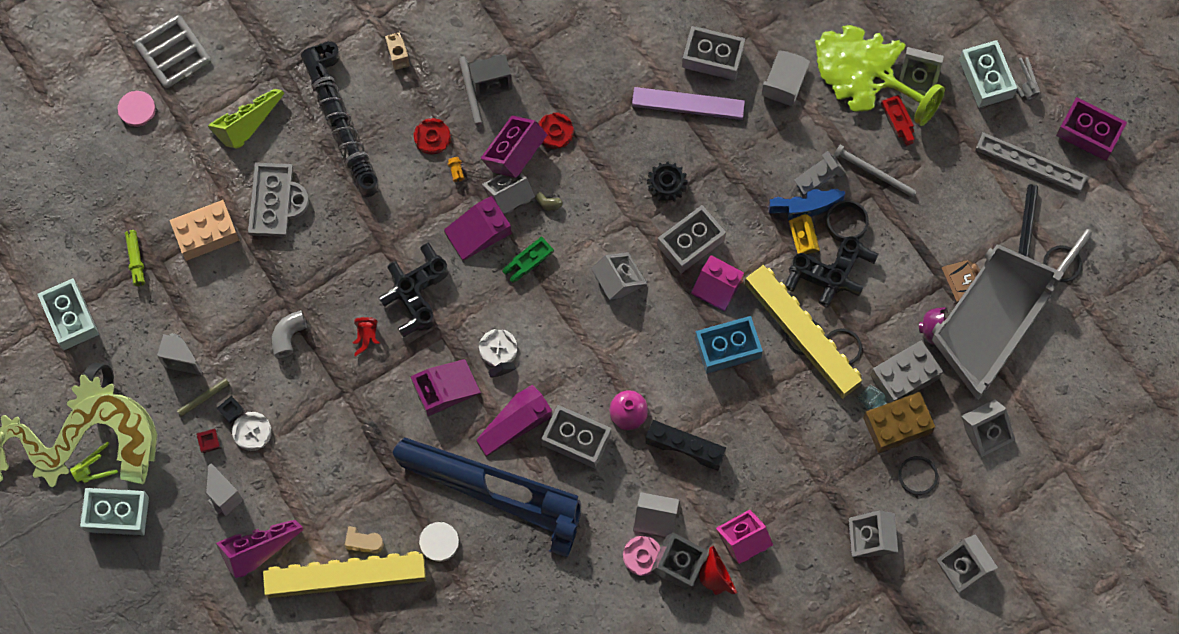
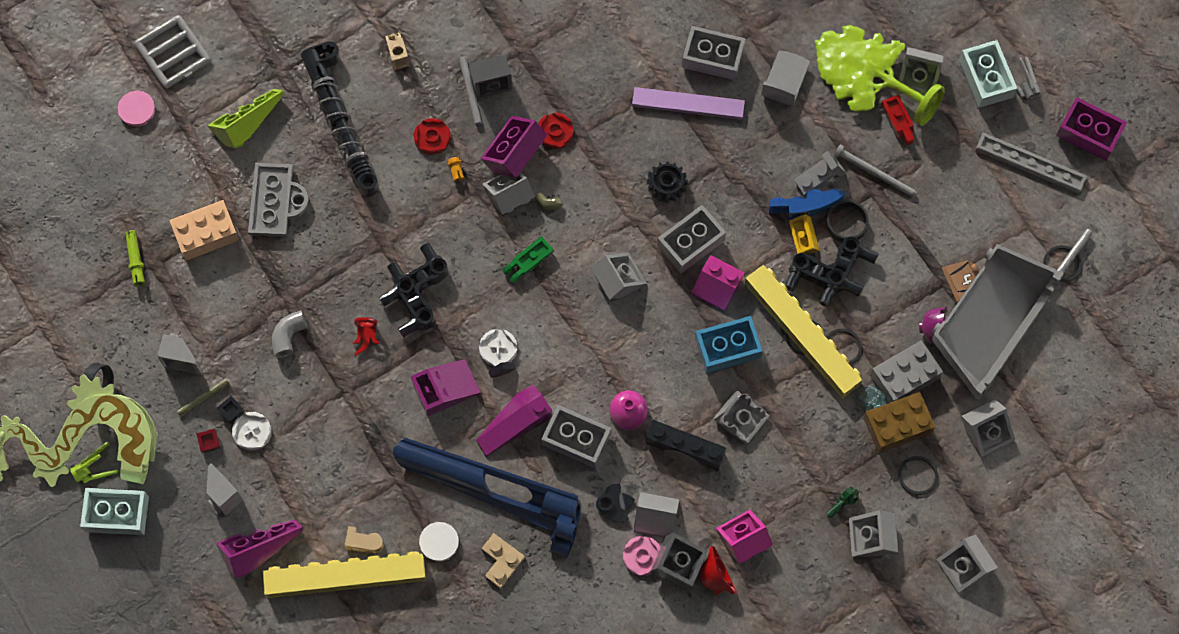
light aqua brick [37,278,99,350] -> none
magenta slope [444,195,512,261] -> none
black axle [1018,184,1038,258] -> none
none -> tan plate [482,533,525,589]
none -> black plate [596,484,635,522]
none -> light grey slope [714,391,769,444]
none -> dark green plate [826,487,859,518]

